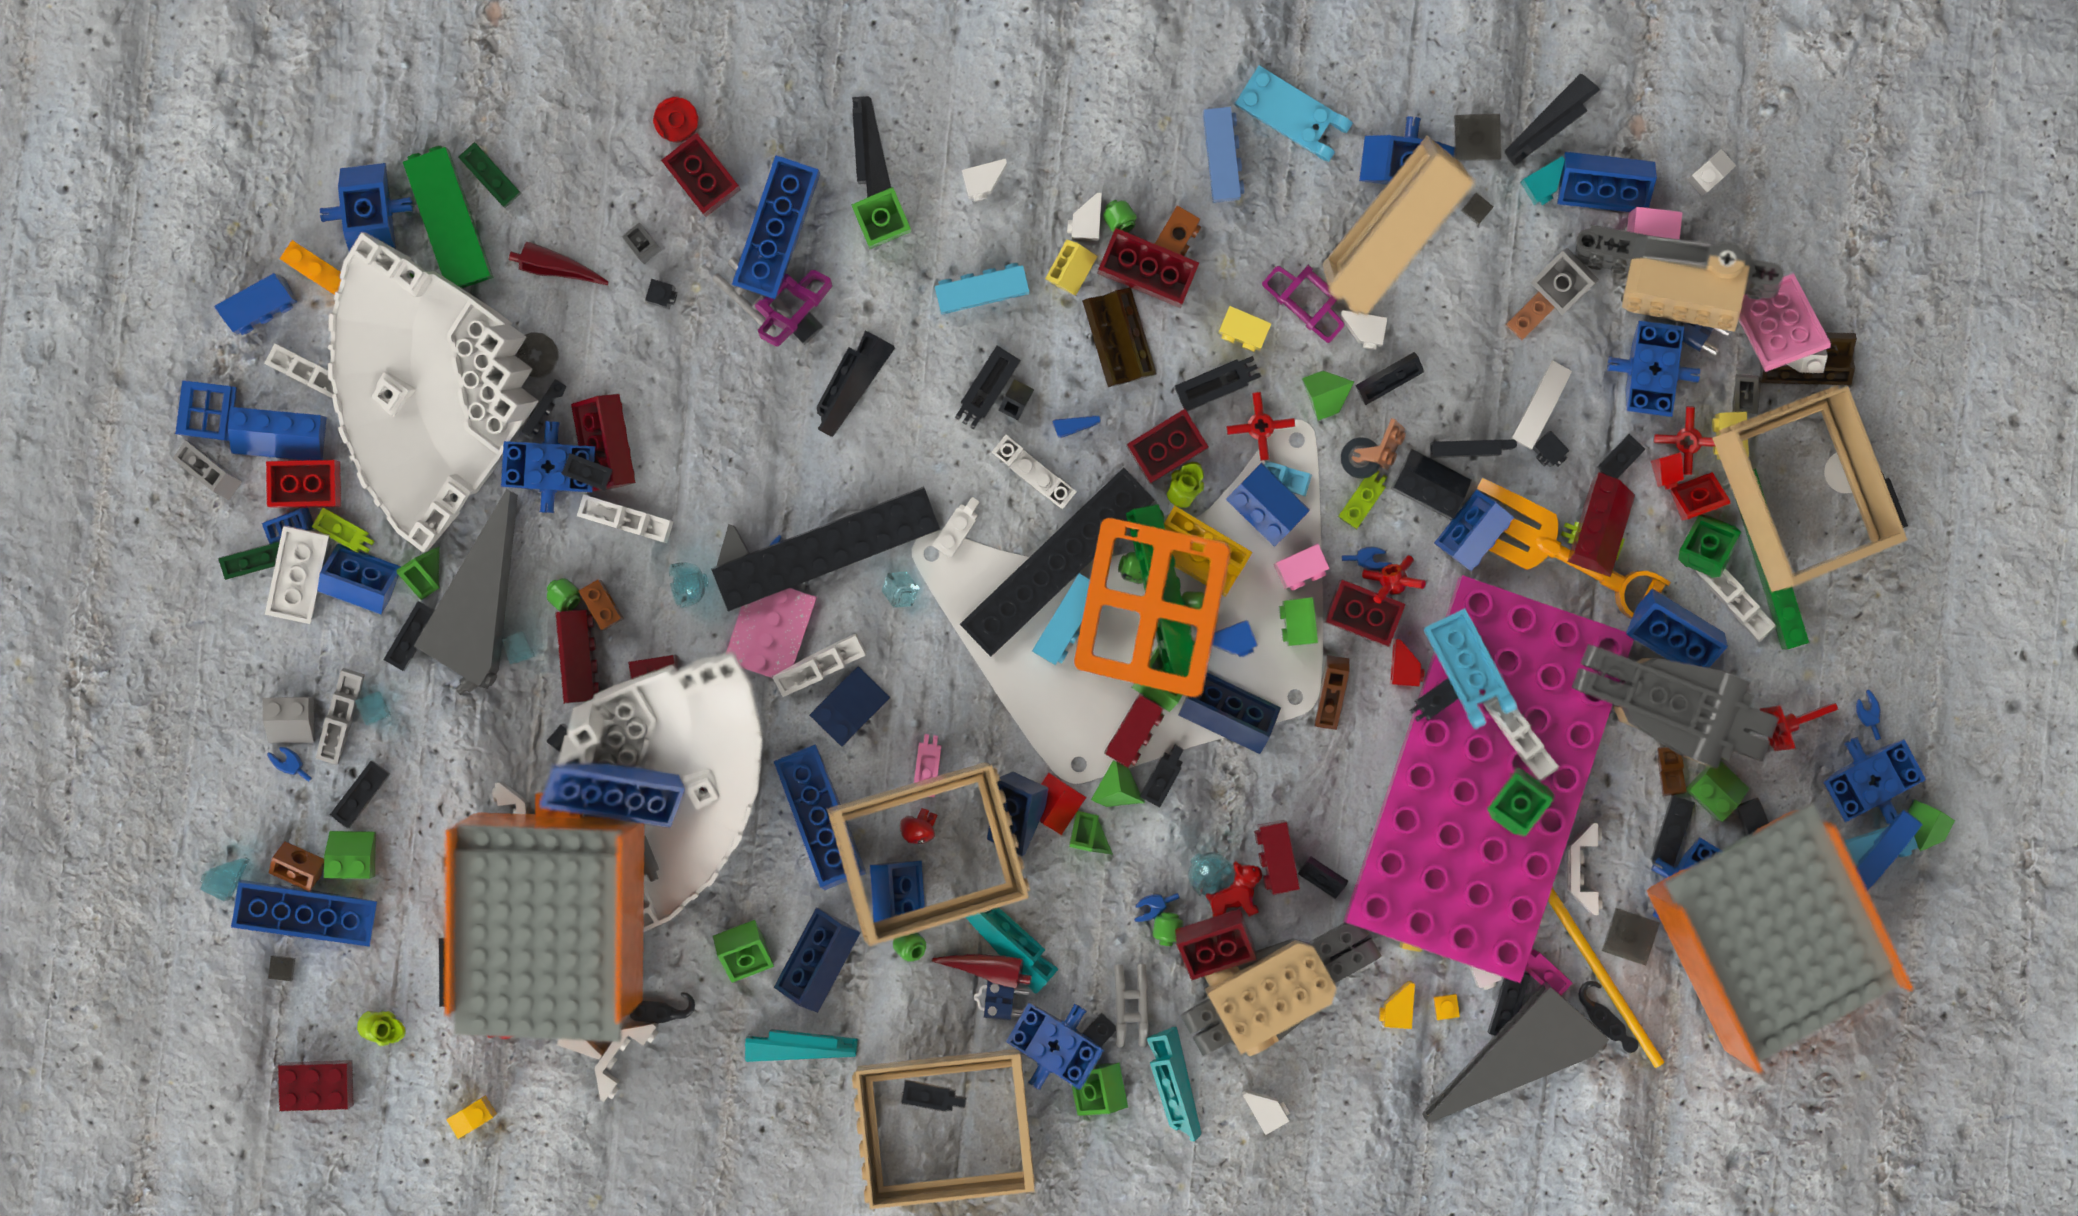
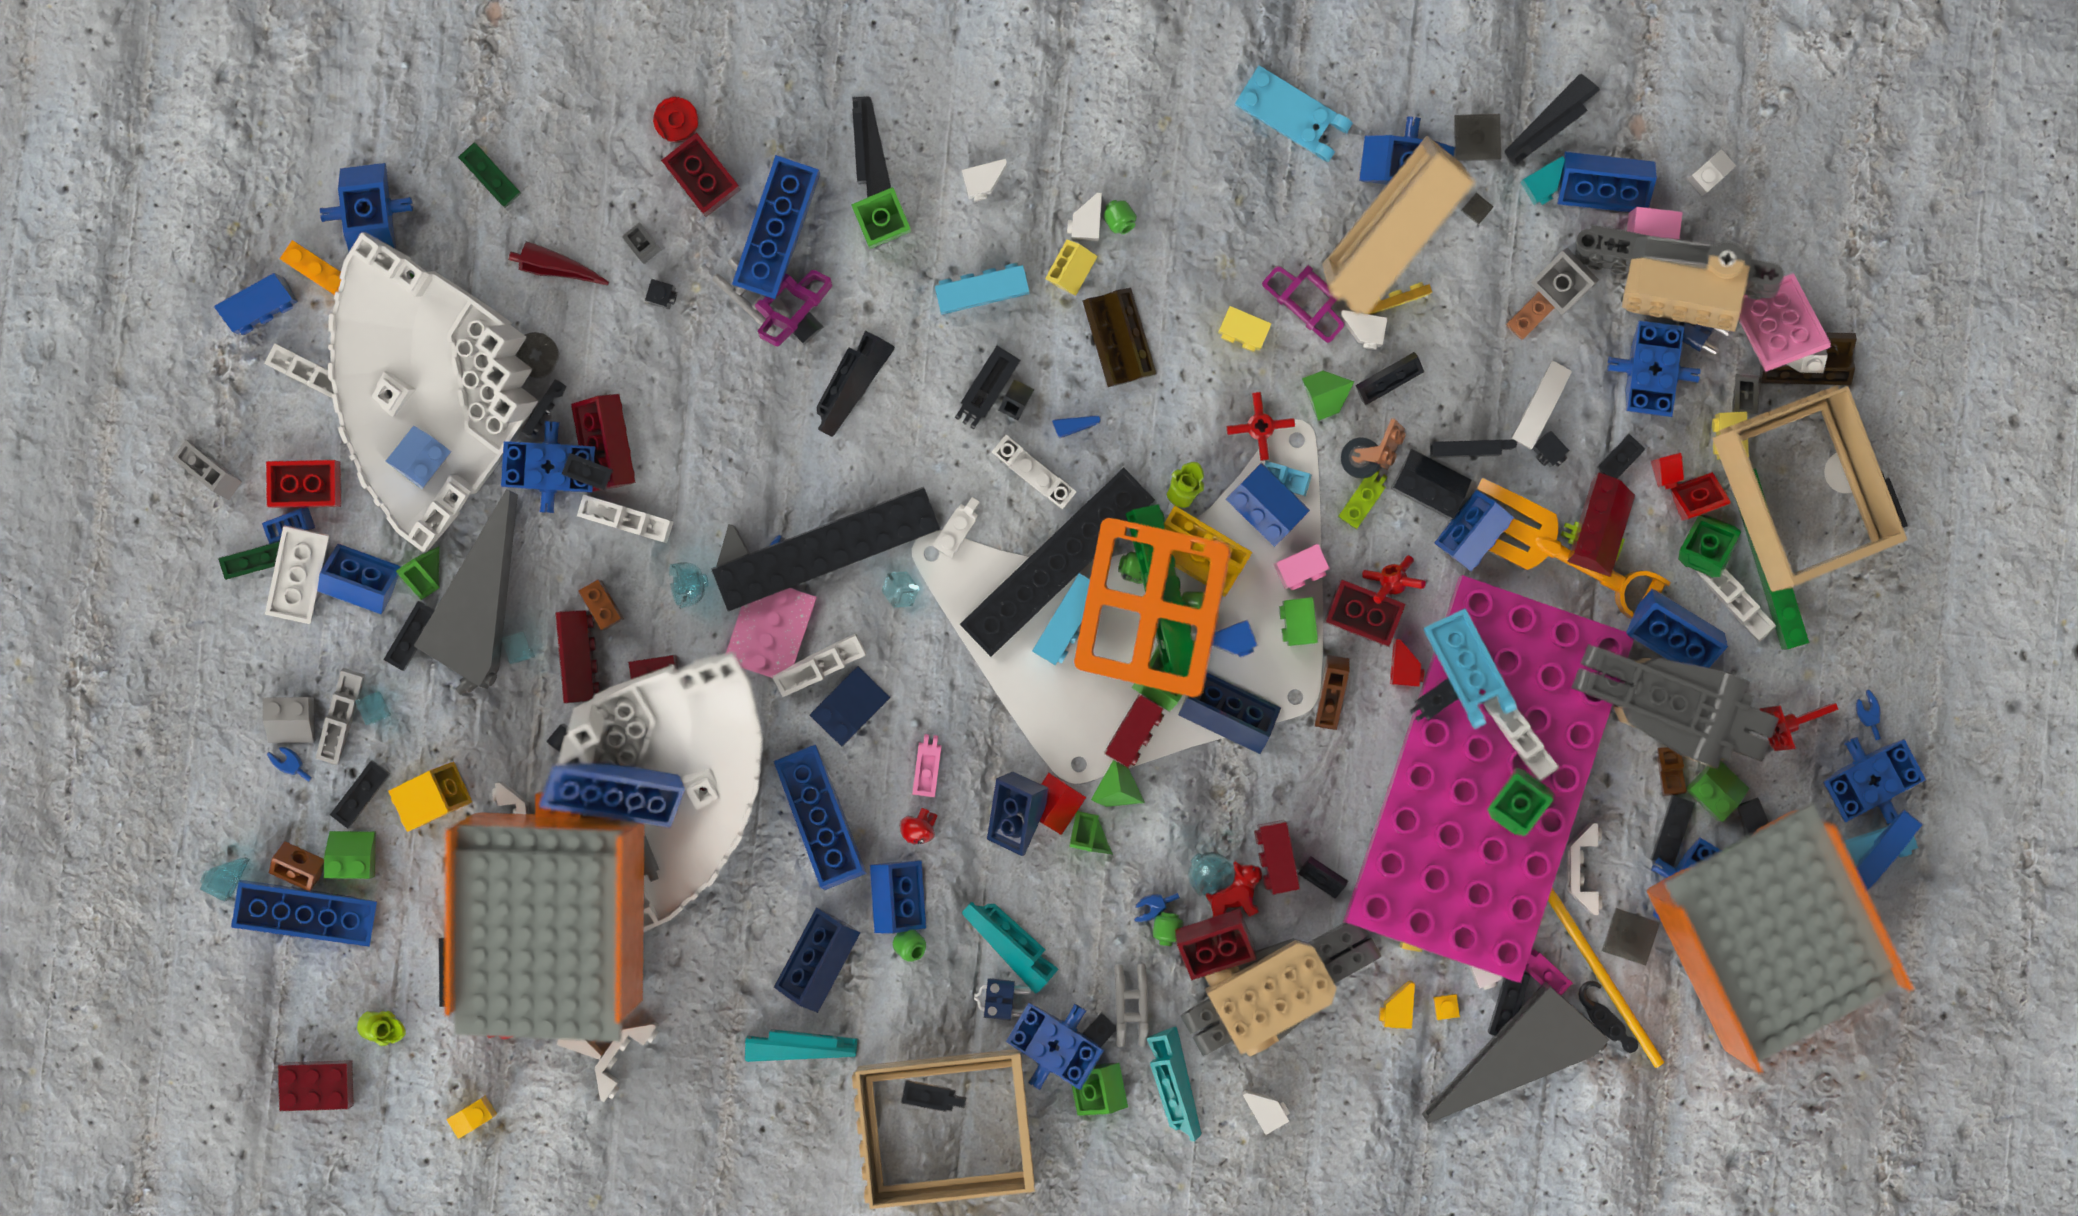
blue piece [175,380,237,441] -> none
blue slope [228,407,327,461] -> none
clear smoke plate [268,955,296,981] -> none
lime hinge [312,507,375,553] -> none
green brick [403,145,494,289] -> none
bright green head [546,578,581,612] -> none
black piece [629,992,695,1023] -> none
bright green slope [712,920,774,983] -> none
tan door [827,762,1030,946] -> none
dark red piece [932,954,1032,988] -> none
dark red slope [1097,228,1199,308] -> none
dark red brick [1126,409,1209,484] -> none
black hinge [1140,744,1184,808] -> none
dark orange brick [1154,205,1201,256] -> none
black hinge [1174,356,1262,412] -> none
medium blue brick [1203,107,1244,203] -> none
blue hand [1342,547,1392,570] -> none
red bar [1654,406,1716,475] -> none
bright green slope [1907,799,1955,852] -> none
none -> medium blue slope [385,426,451,489]
none -> yellow slope [388,761,473,832]
none -> pearl gold plate [1367,282,1432,315]

